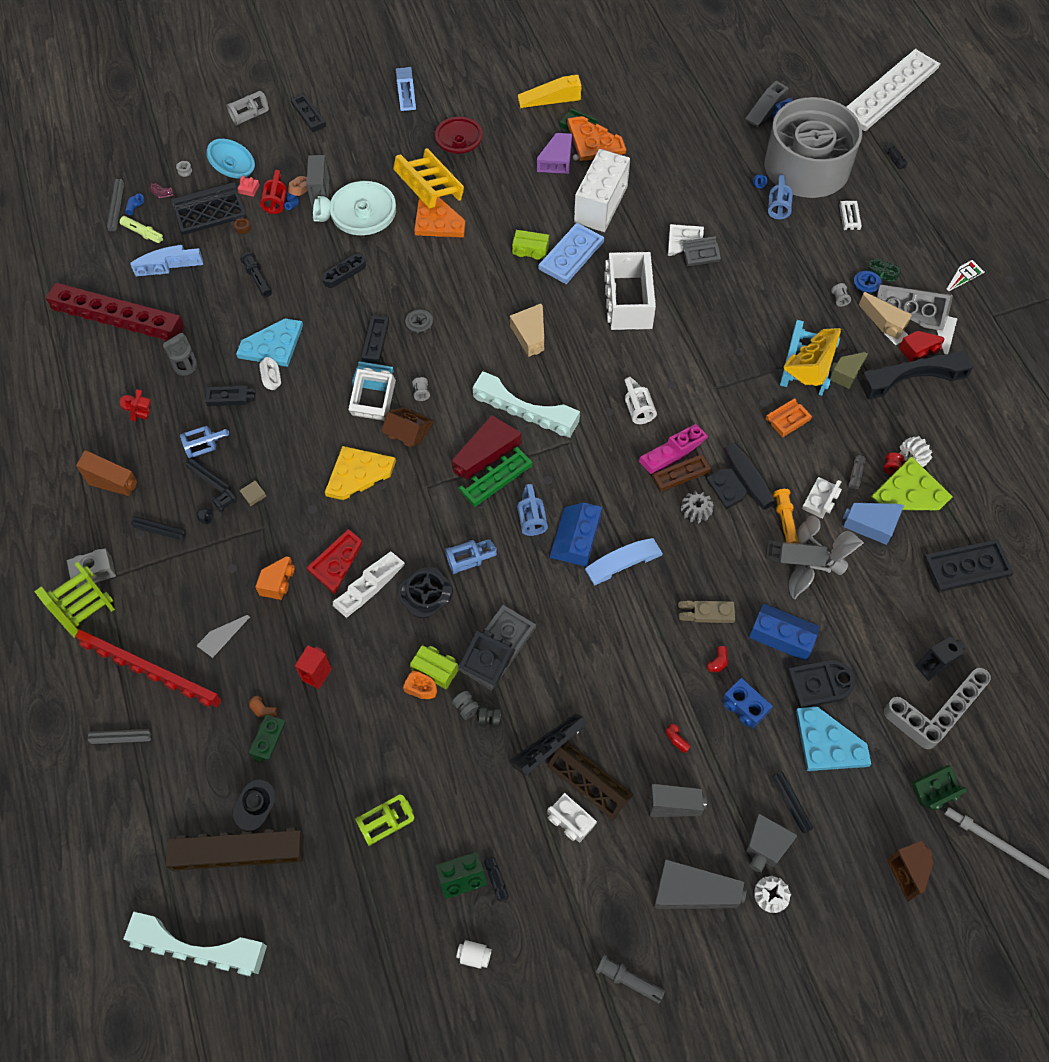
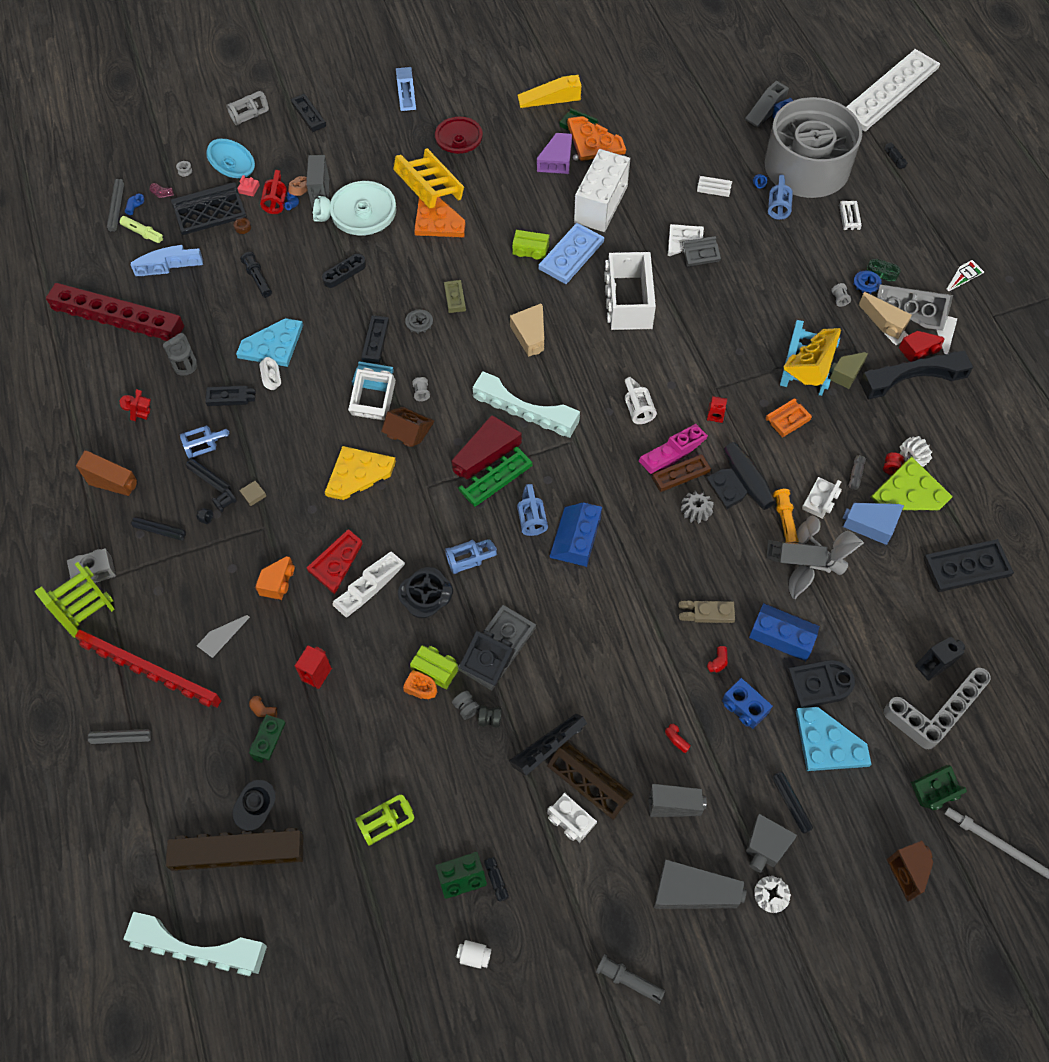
light blue slope [585,538,663,586] -> none
none -> olive plate [444,280,466,313]
none -> white tile [697,176,732,197]
none -> red leg [707,396,727,423]

